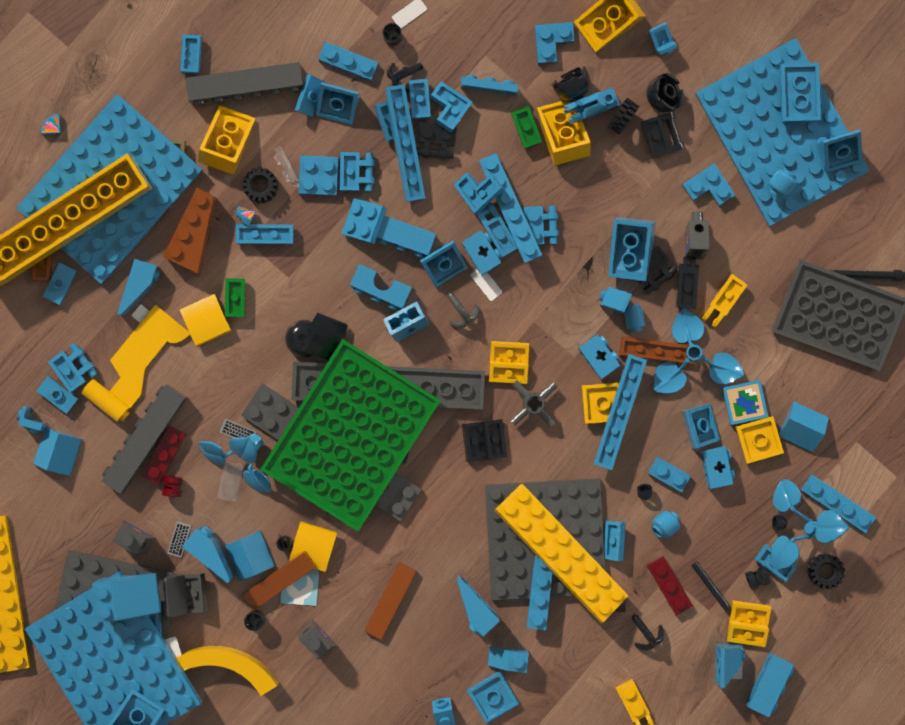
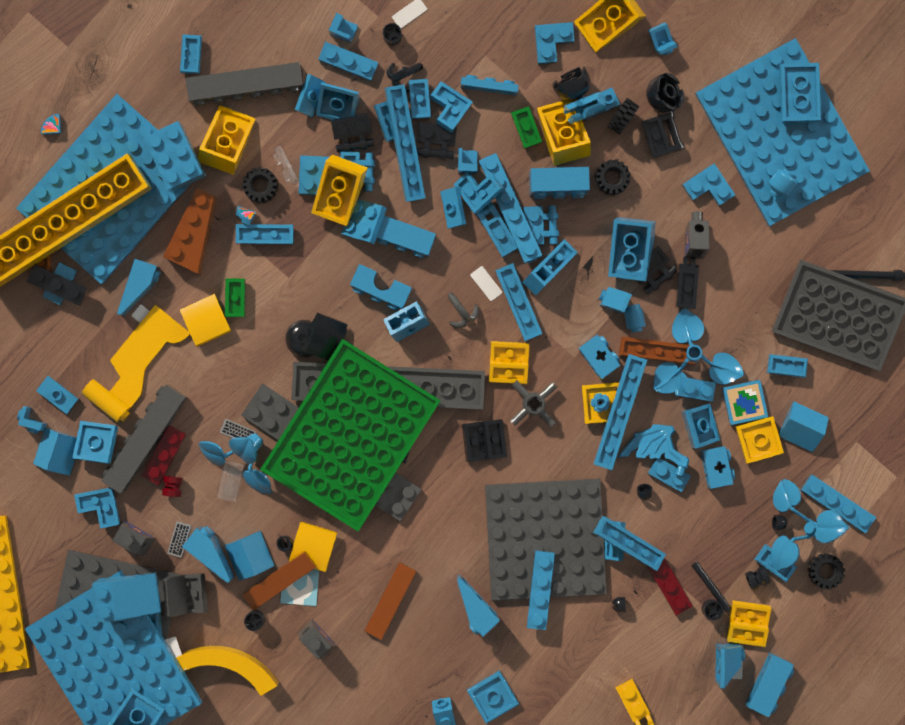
dark azure plate [48,343,98,393] -> none
dark azure slope [420,241,468,288] -> none
dark azure brick [462,230,502,276] -> none
dark azure slope [488,646,529,673] -> none
yellow plate [494,483,628,623] -> none
black piece [632,614,664,651] -> none
dark azure head [651,511,680,539] -> none
yellow hinge [702,274,747,328] -> none
dark azure slope [817,129,863,173] -> none
none -> black plate [26,264,88,306]
none -> dark azure plate [72,421,118,464]
none -> dark azure plate [74,487,121,529]
none -> dark azure brick [143,121,206,193]
none -> yellow slope [311,155,368,226]
none -> dark azure panel [329,13,358,43]
none -> black plate [331,113,375,152]
none -> dark azure plate [440,187,466,229]
none -> dark azure panel [458,148,478,174]
none -> dark azure plate [495,263,542,341]
none -> dark azure slope [522,239,578,295]
none -> dark azure brick [529,167,590,199]
none -> dark azure plate [591,393,610,412]
none -> dark azure plate [593,516,666,571]
none -> black tyre [595,159,631,195]
none -> dark azure animal [618,424,689,477]
none -> dark azure plate [675,376,716,402]
none -> black wheel [701,599,723,620]
none -> dark azure plate [767,354,808,378]

